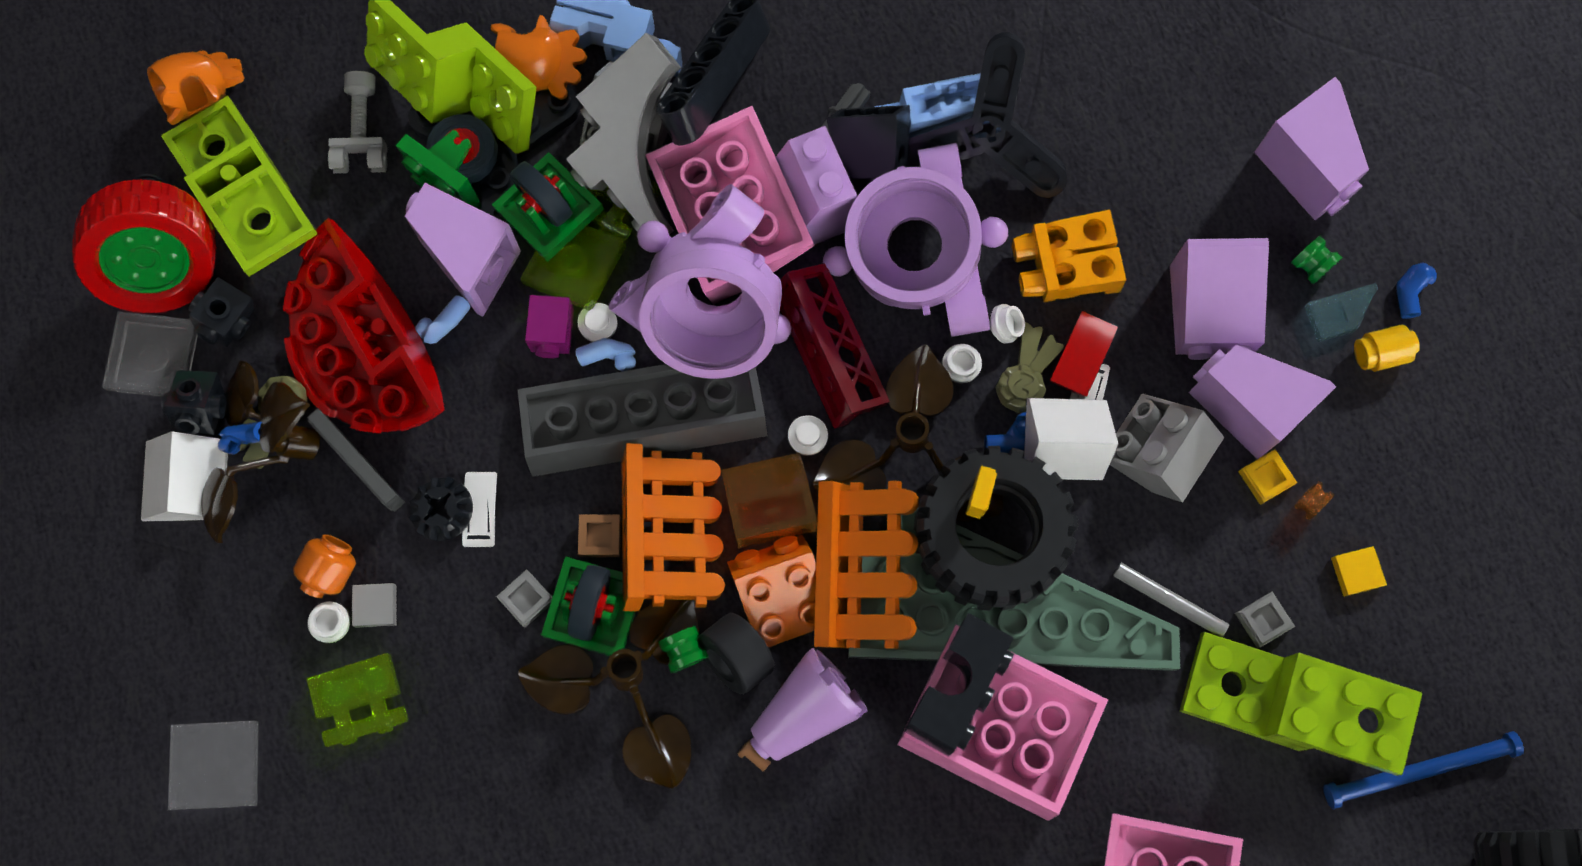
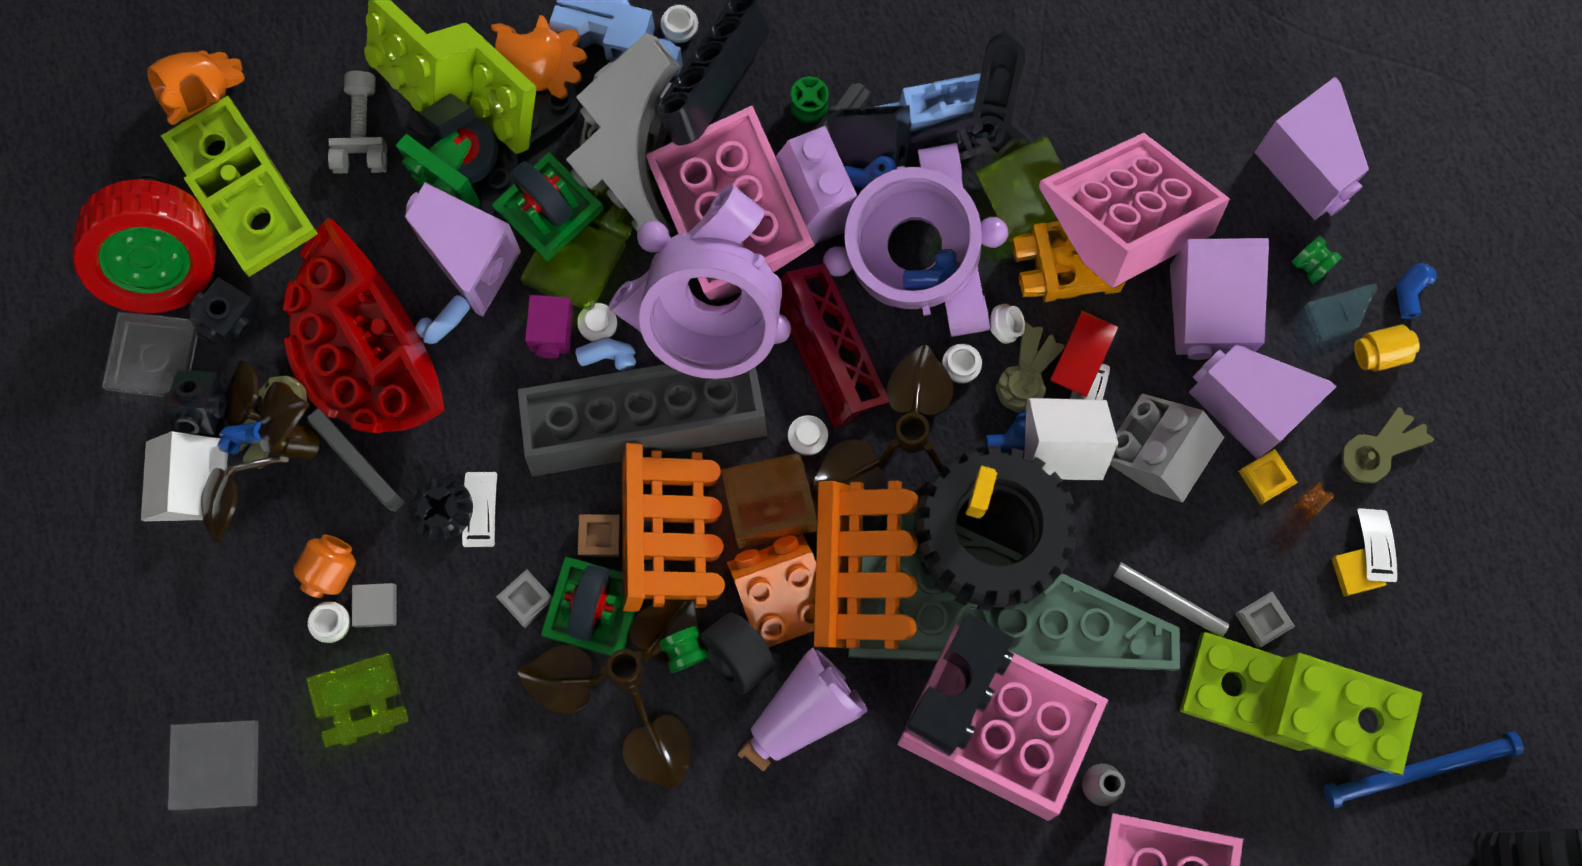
none -> black tile [419,94,475,138]
none -> white plate [661,5,698,43]
none -> green wheel [790,76,829,124]
none -> blue arm [844,156,896,189]
none -> blue arm [903,249,960,290]
none -> clear neon green plate [976,135,1063,243]
none -> bright pink slope [1039,133,1230,288]
none -> light grey cone [1082,764,1125,806]
none -> olive piece [1341,407,1434,484]
none -> white sticker [1357,508,1397,582]

